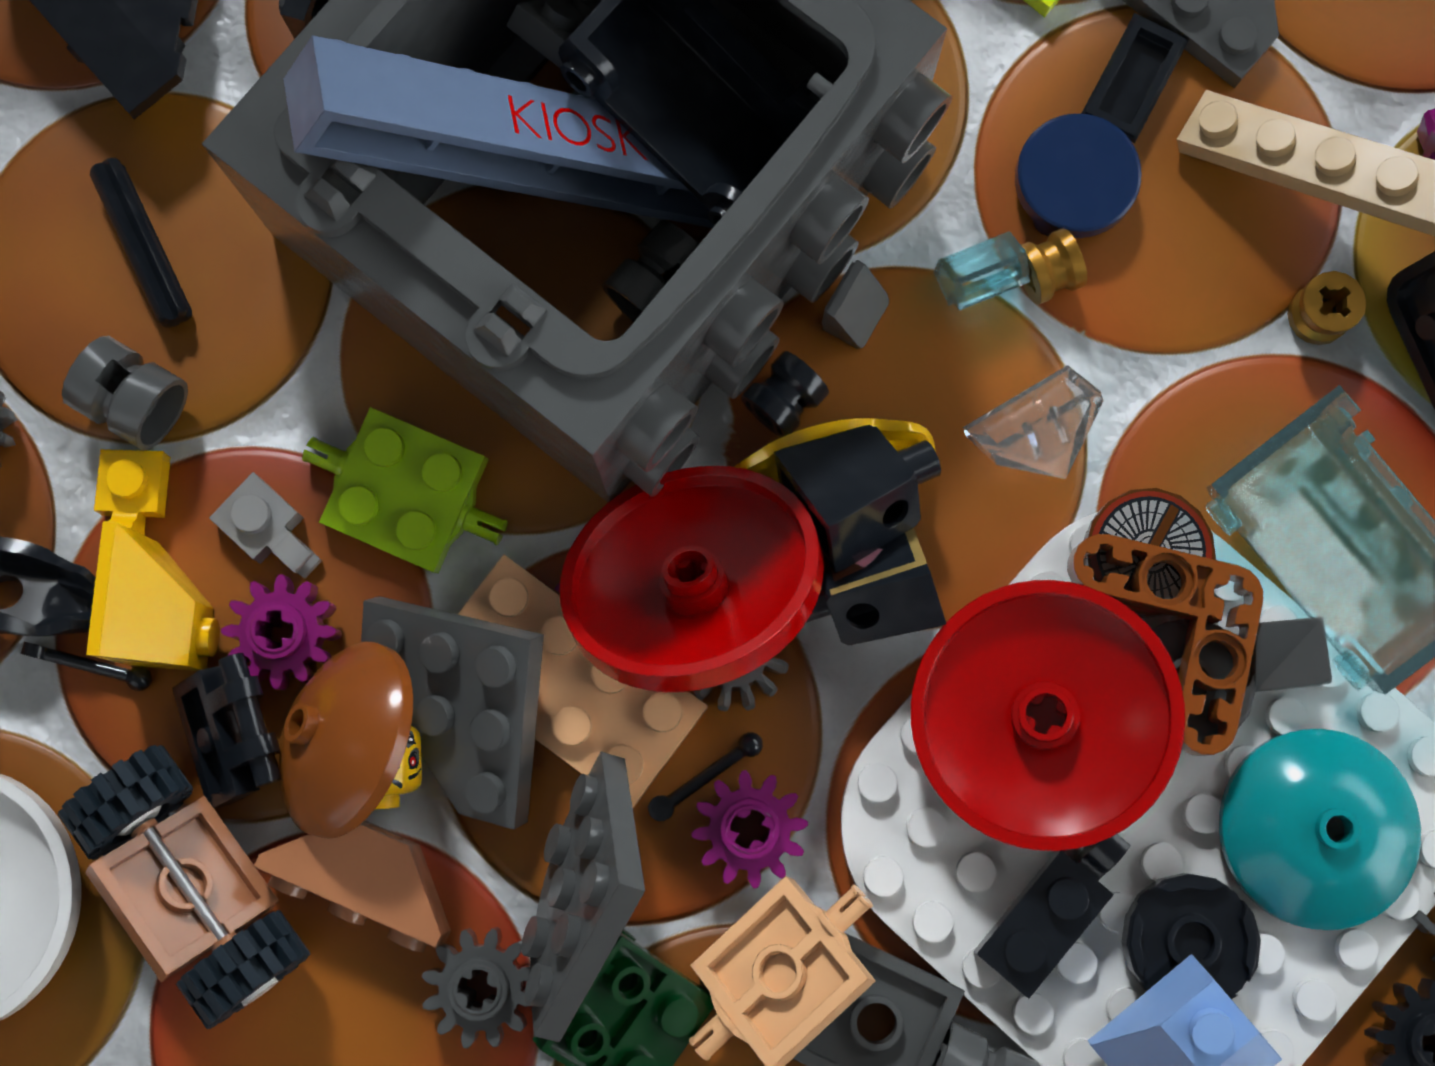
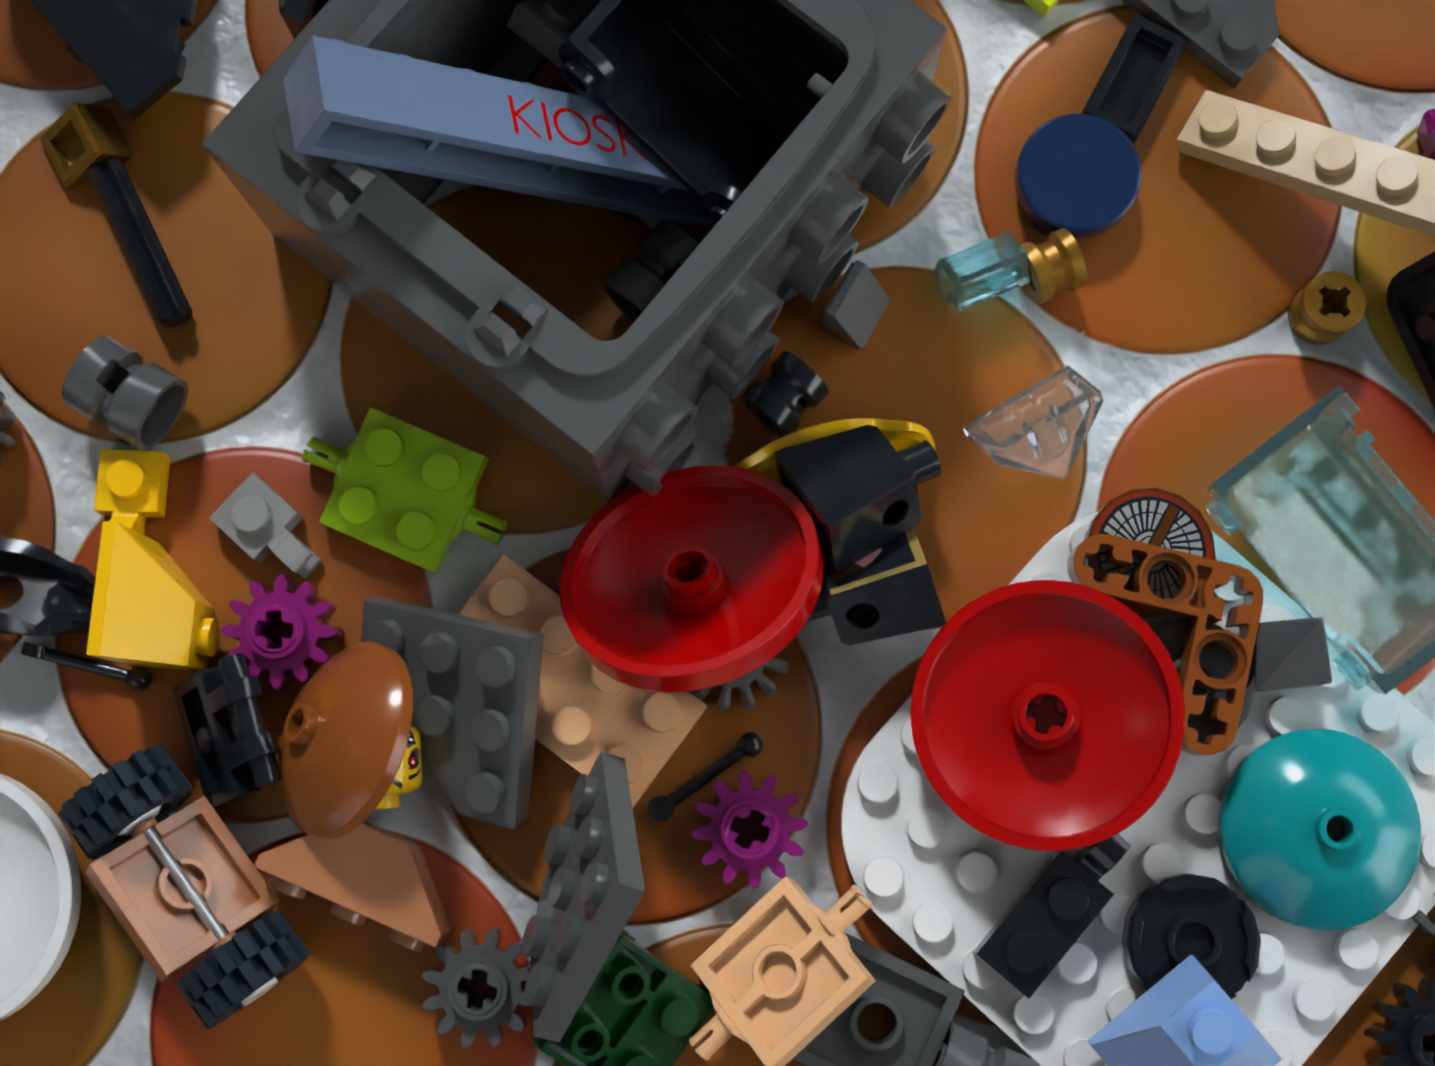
none -> pearl gold slope [39,102,133,190]

